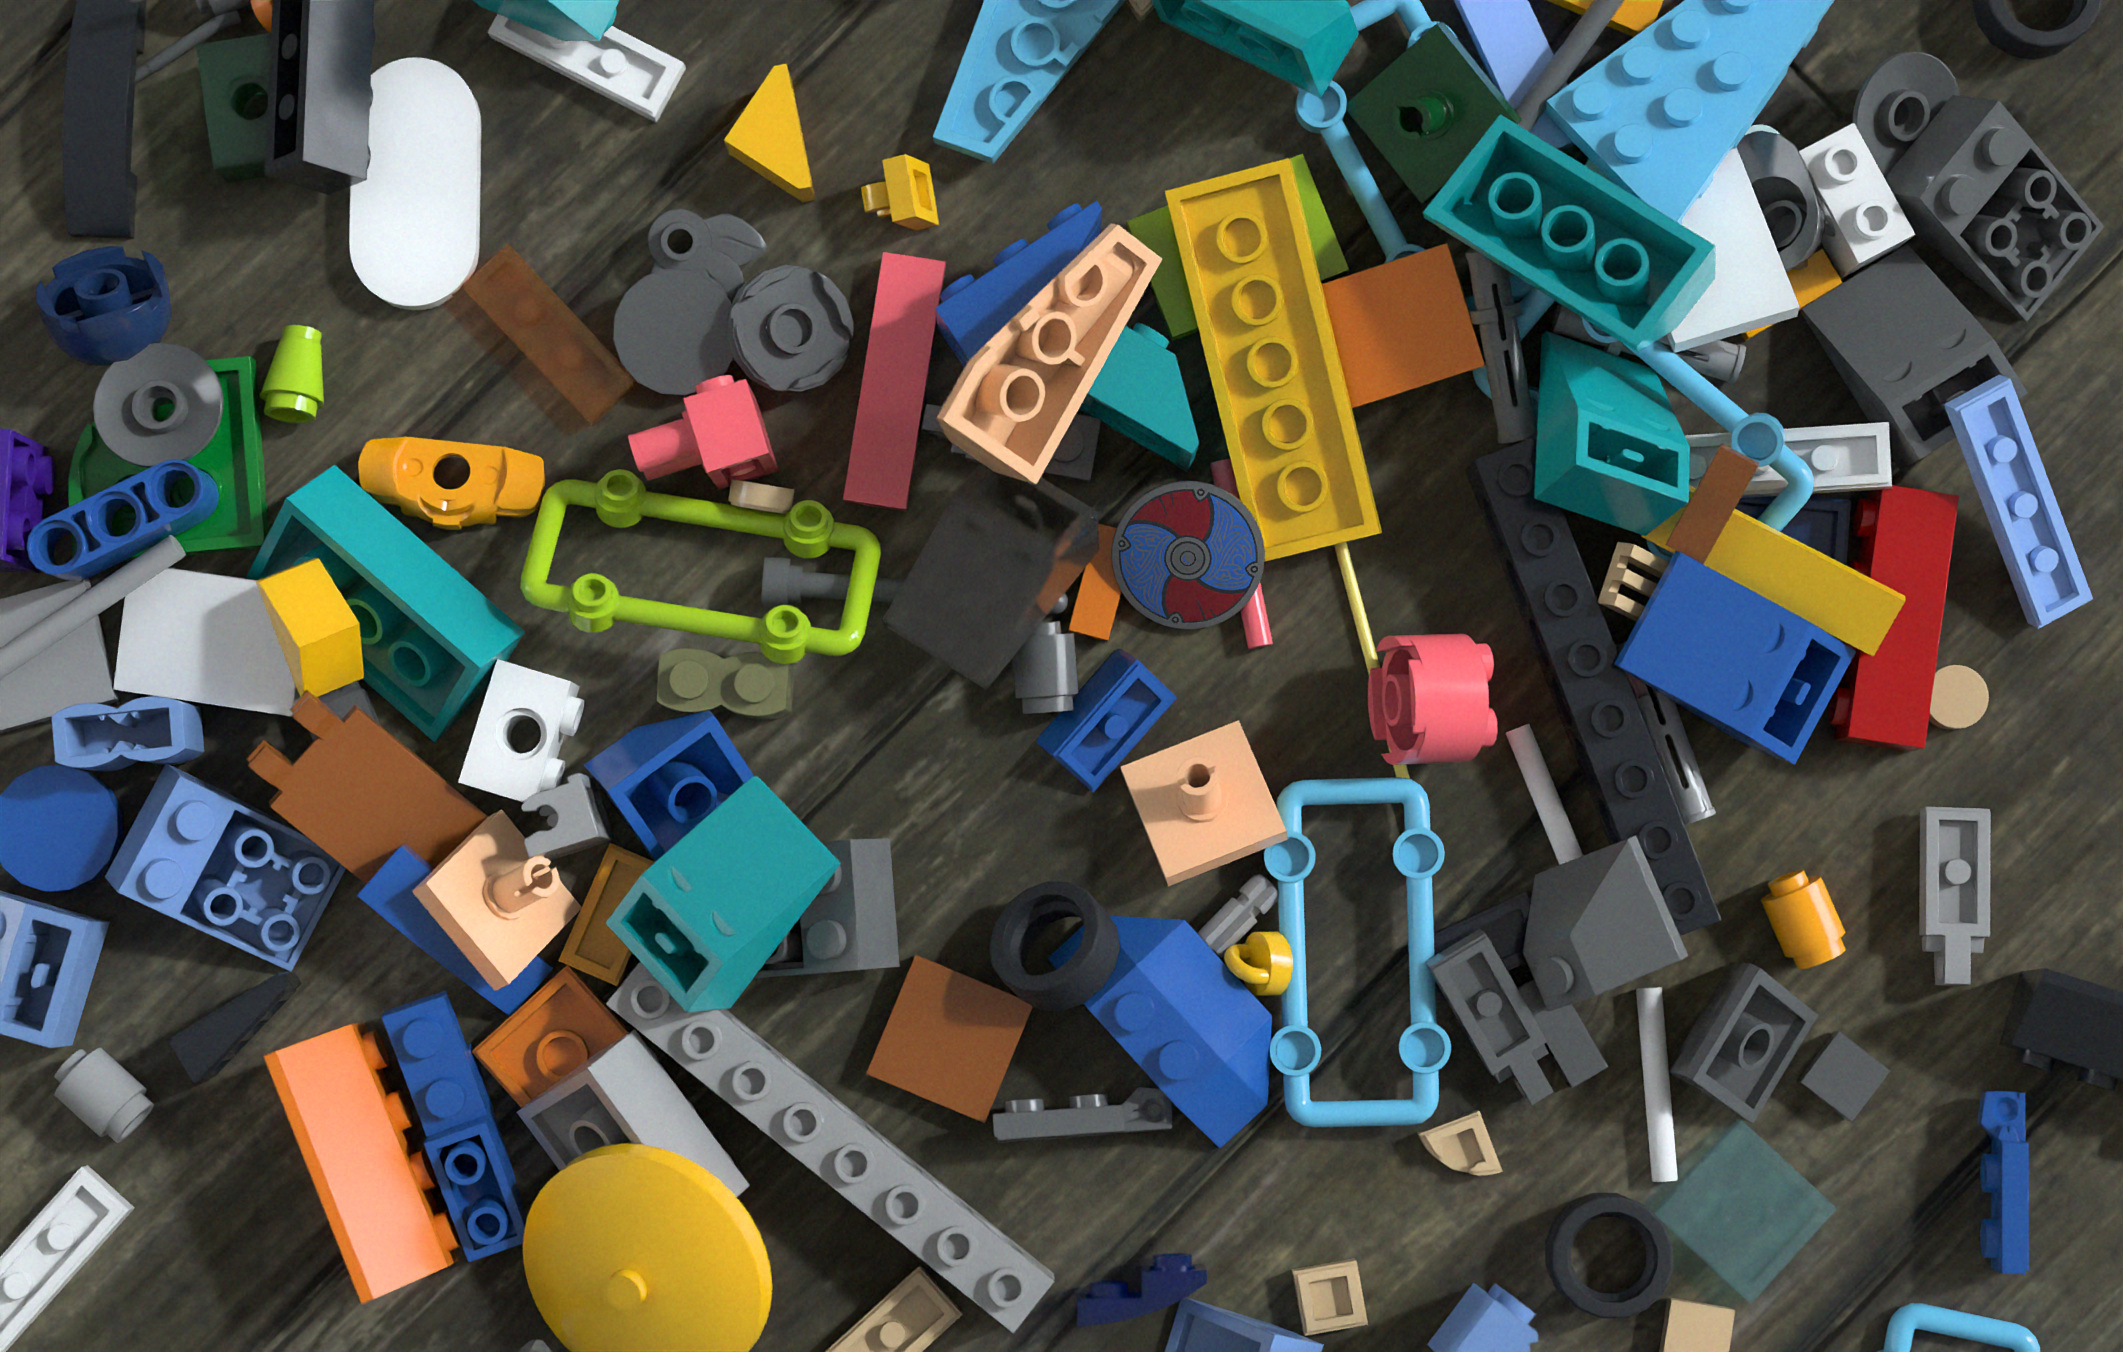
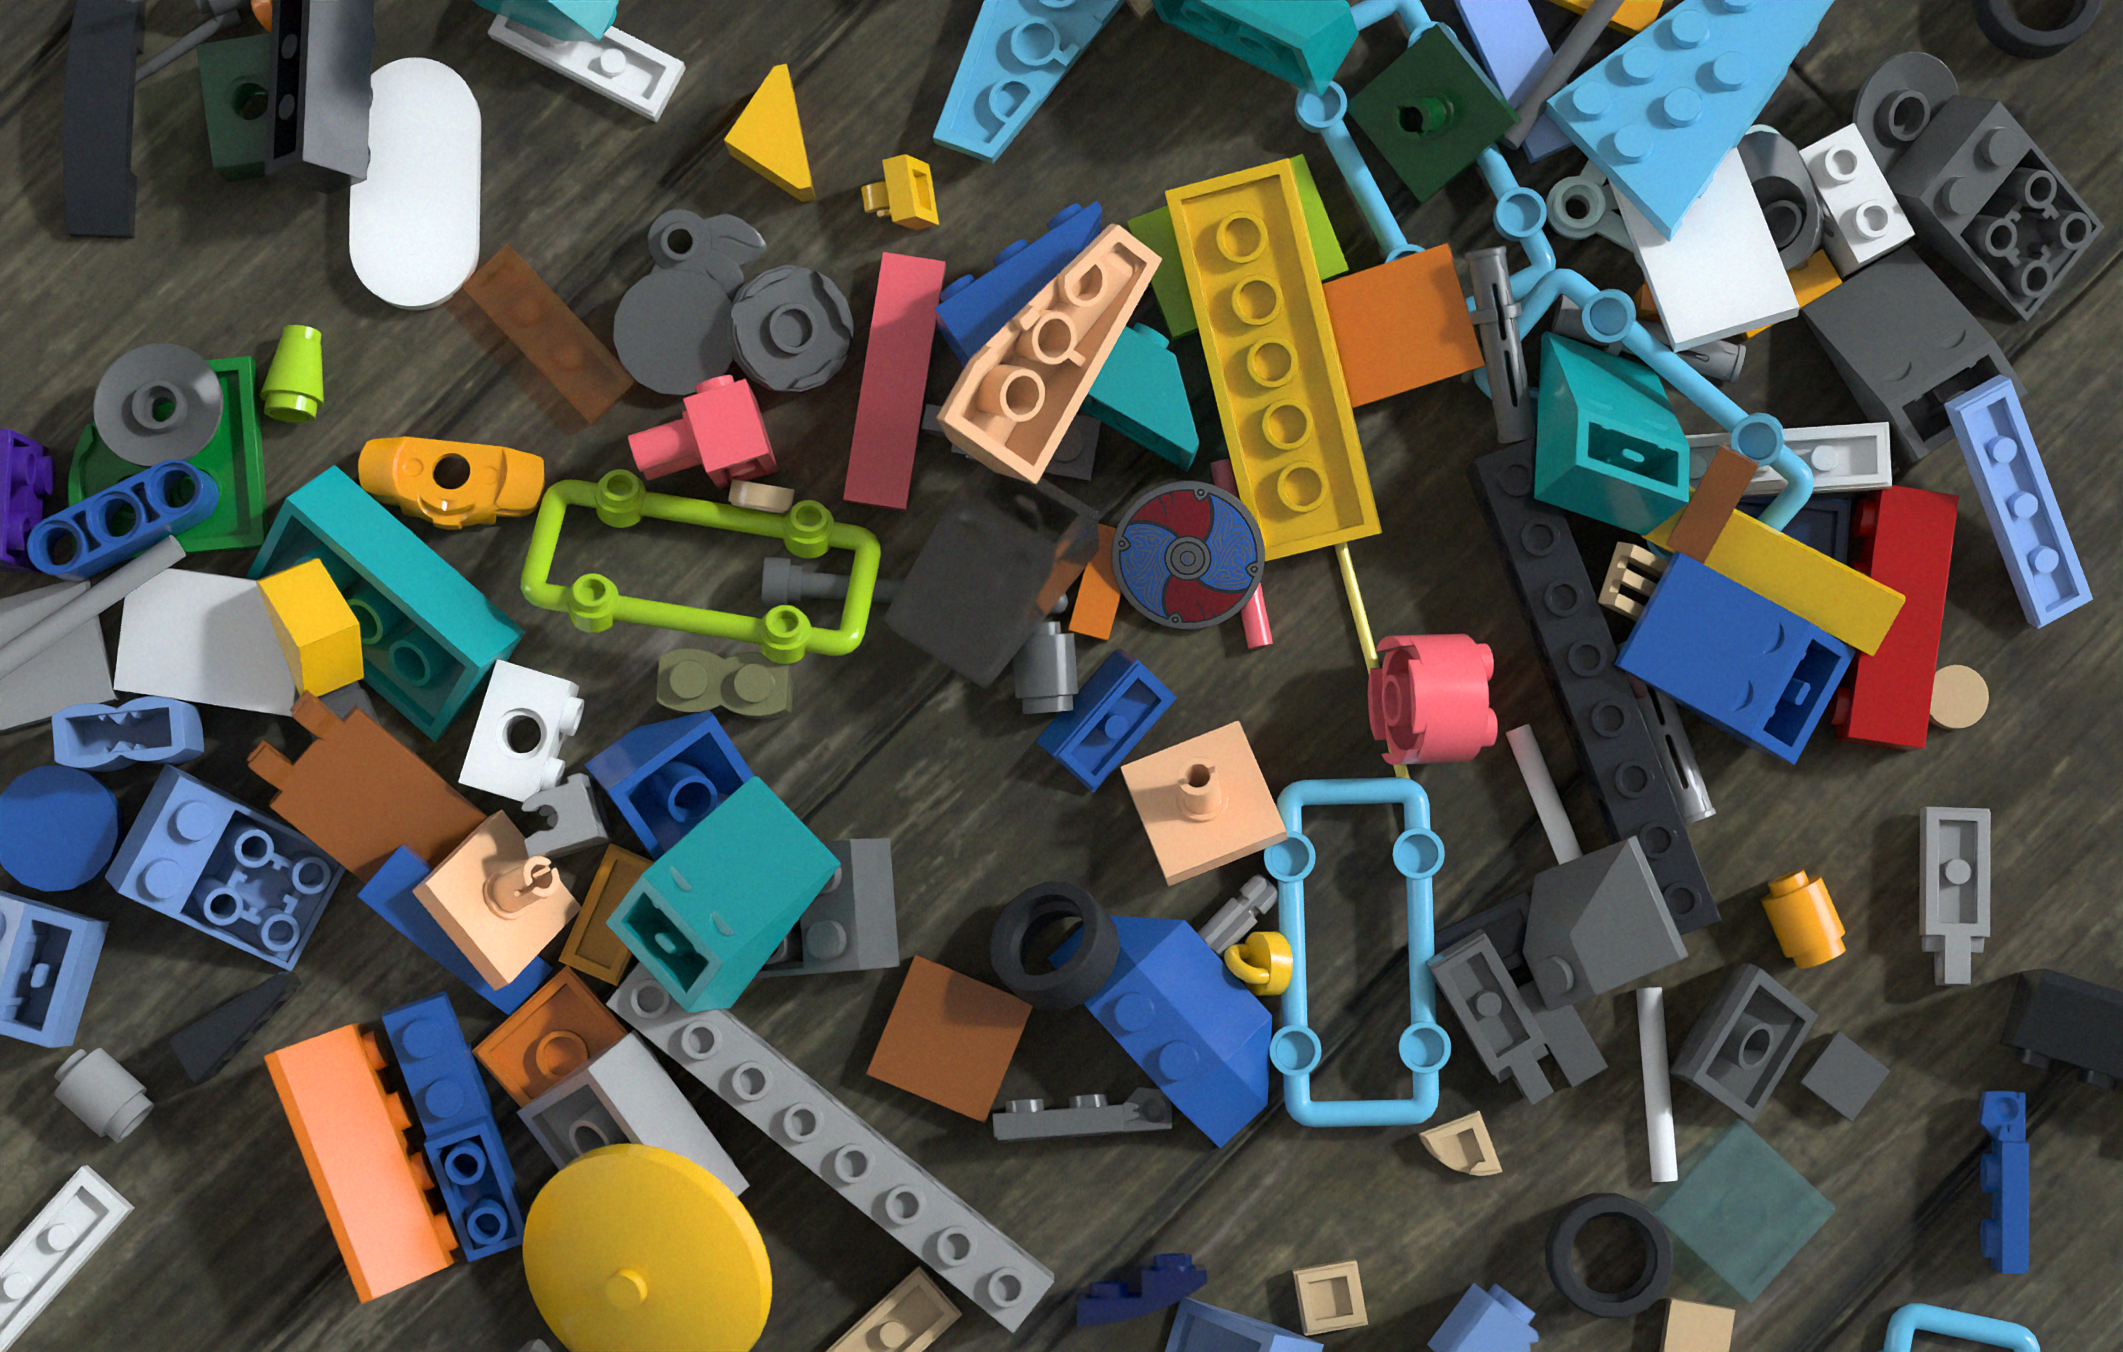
dark blue cylinder [36,246,172,367] -> none
teal slope [1423,114,1715,352] -> none

